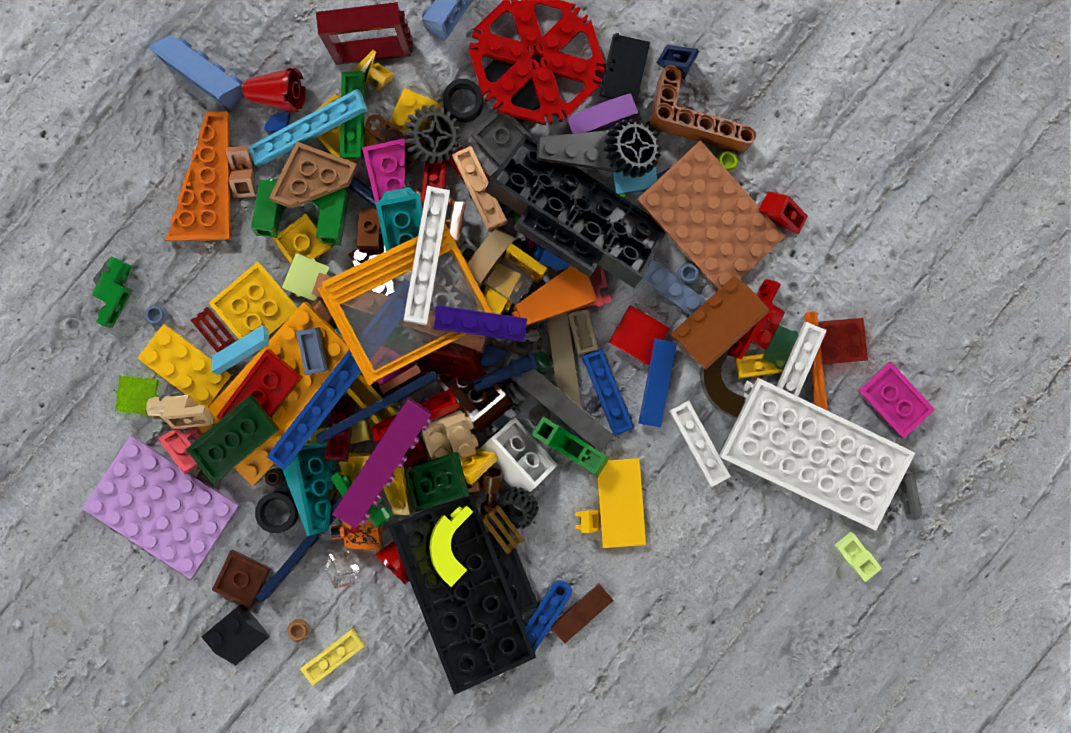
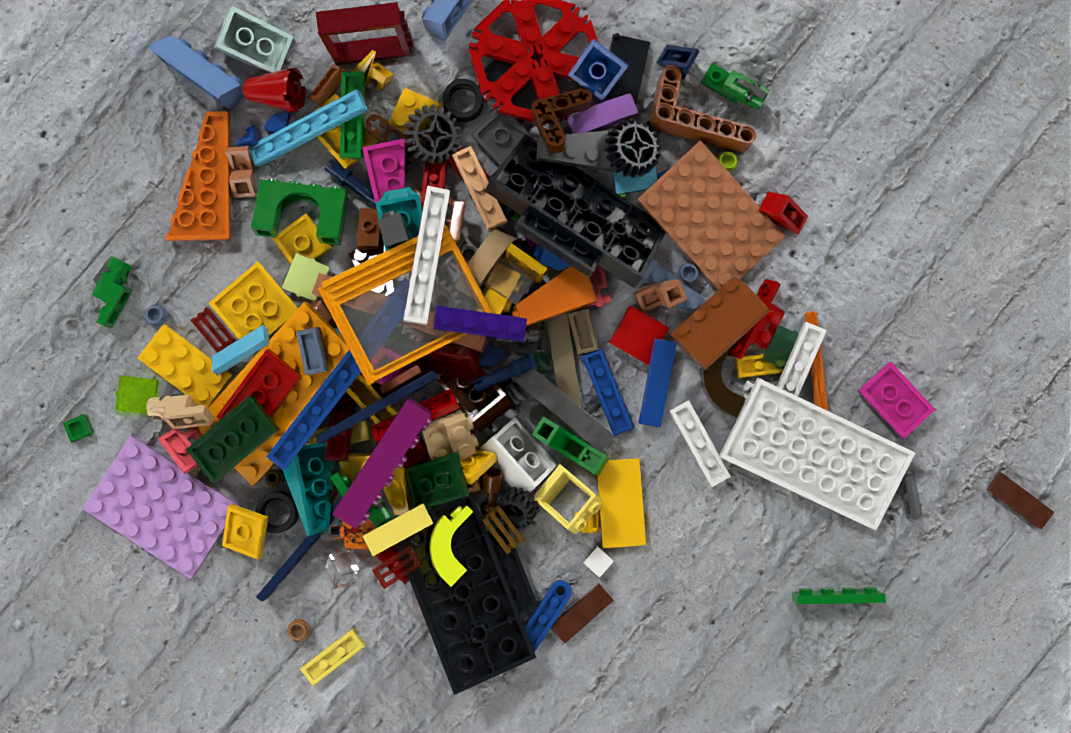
black slope [201,604,270,666] -> none
copper tile [212,550,271,609] -> none
medium nougat plate [269,142,358,208] -> none
clear red plate [818,318,868,365] -> none
yellowish green slope [834,532,882,582] -> none
none -> green tile [63,414,94,443]
none -> light aqua slope [213,6,294,73]
none -> yellow tile [222,504,268,560]
none -> blue tile [236,124,258,147]
none -> dark orange plate [308,64,347,106]
none -> light yellow tile [363,504,433,556]
none -> clear red tile [372,545,423,589]
none -> dark grey brick [377,211,412,249]
none -> reddish brown beam [532,89,592,153]
none -> light yellow window [534,464,604,534]
none -> blue slope [568,39,628,101]
none -> white tile [583,546,614,578]
none -> nougat slope [633,279,687,313]
none -> green plate [700,63,770,110]
none -> green plate [792,587,886,604]
none -> copper tile [986,472,1054,529]

